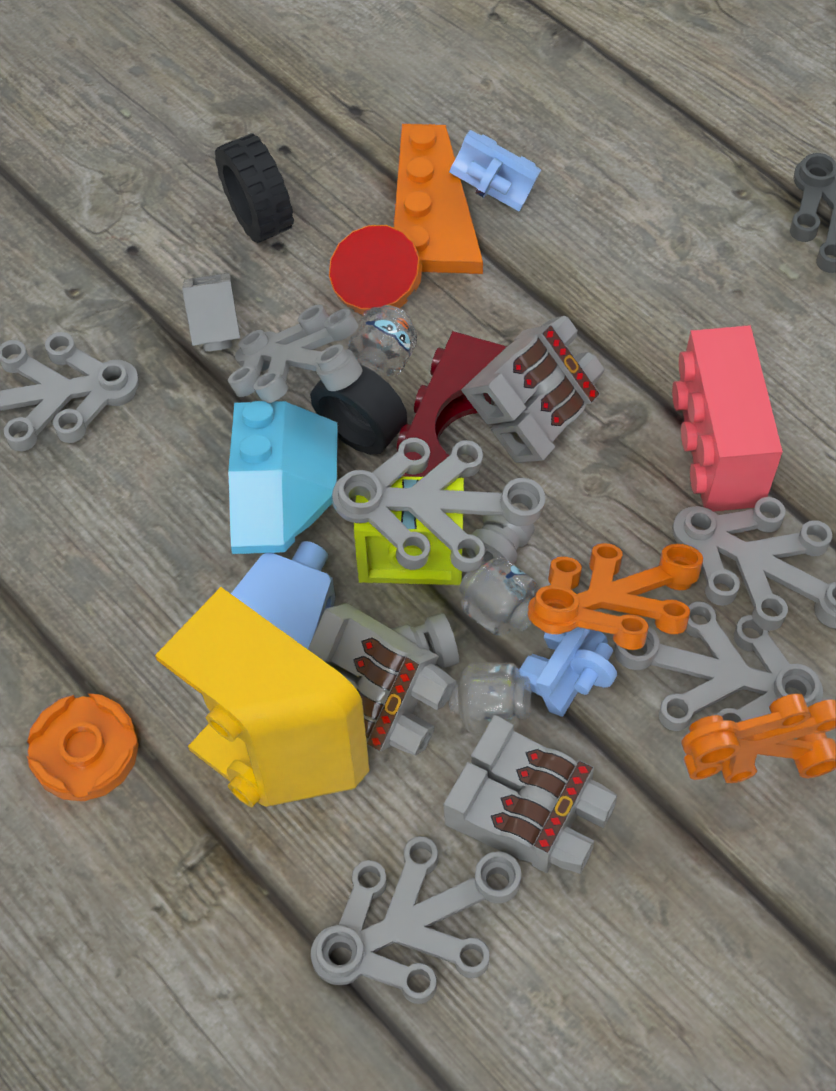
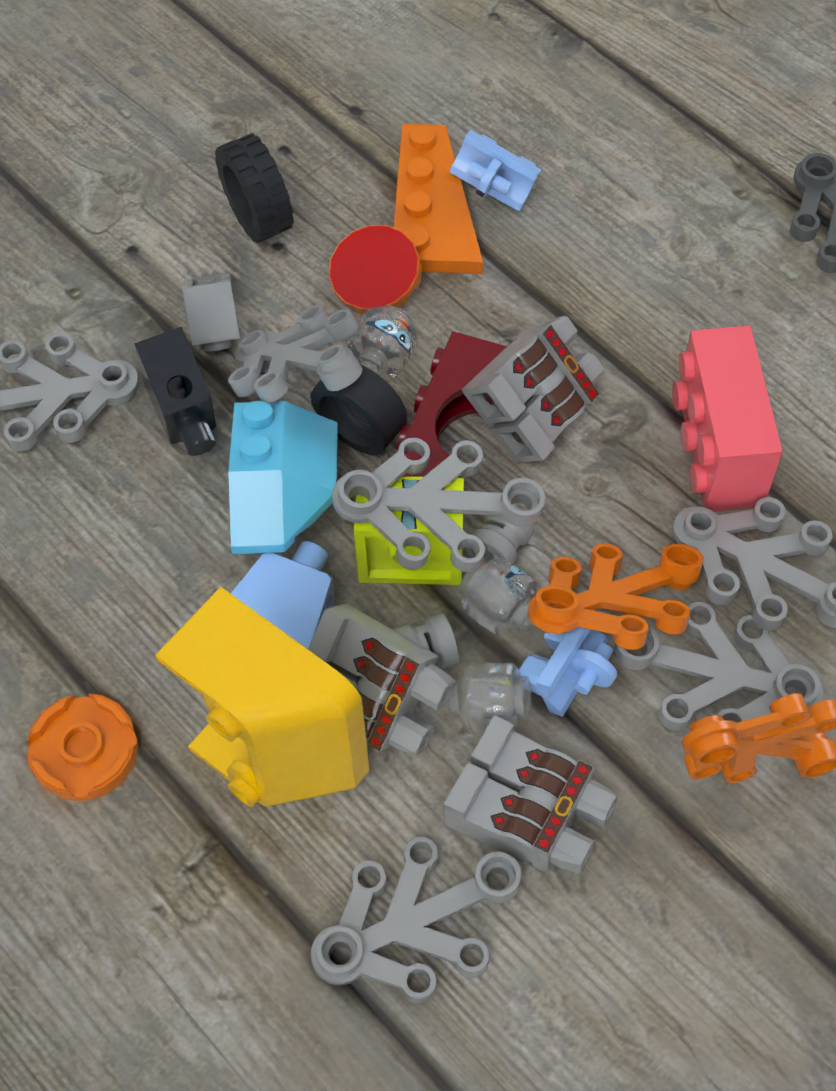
none -> black torso [134,327,216,456]

